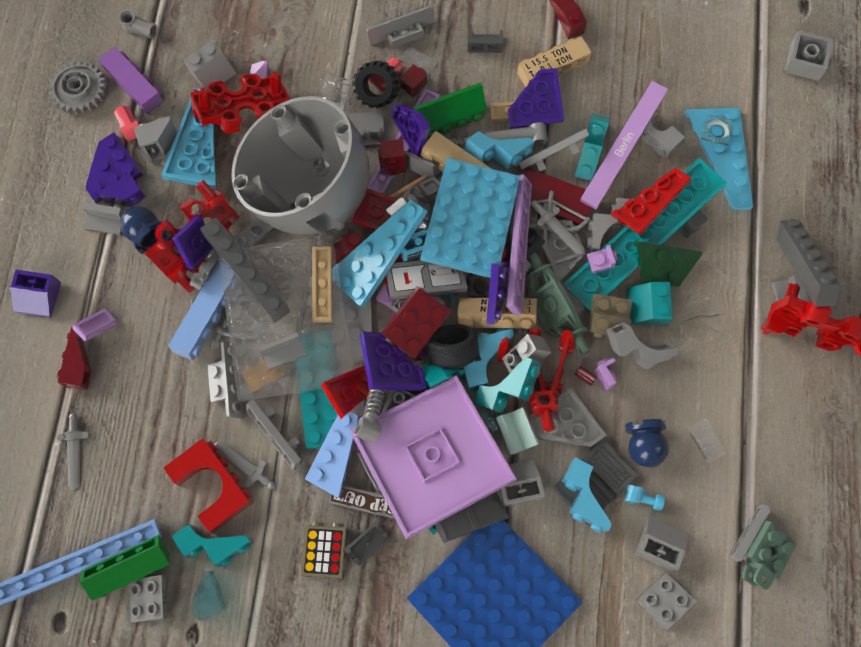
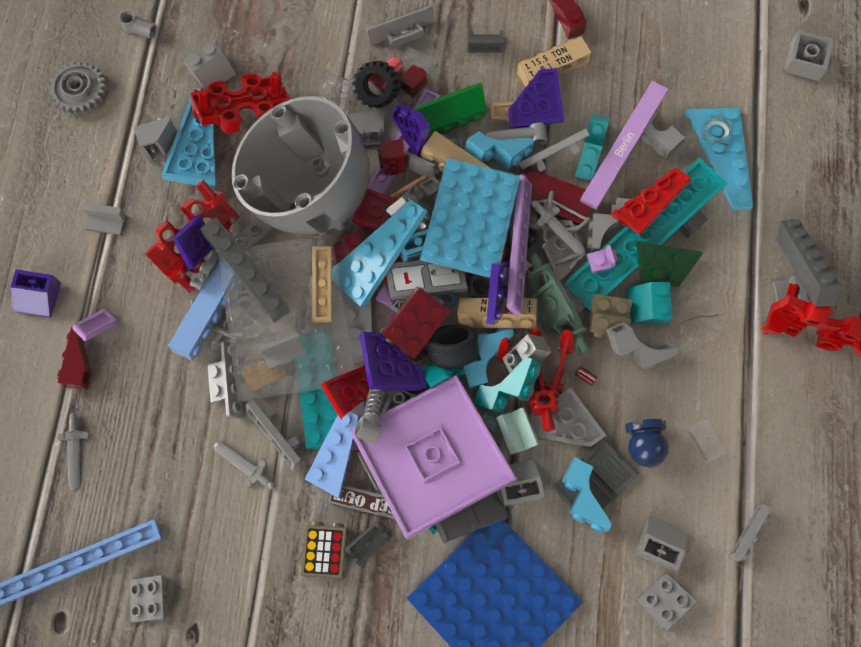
green brick [80,535,170,601] -> none
dark purple plate [85,132,143,204] -> none
dark purple slope [97,173,145,207] -> none
medium lavender brick [98,47,163,114] -> none
coral piece [114,105,140,142] -> none
dark blue tile [120,206,168,254] -> none
red arch [163,438,253,534] -> none
teal arch [171,524,254,567] -> none
clear light blue slope [191,570,226,621] -> none
lavender slope [250,61,269,79] -> none
lavender bracket [594,358,616,391] -> none
medium azure leg [624,485,665,512] -> none
sand green plate [742,520,797,590] -> none

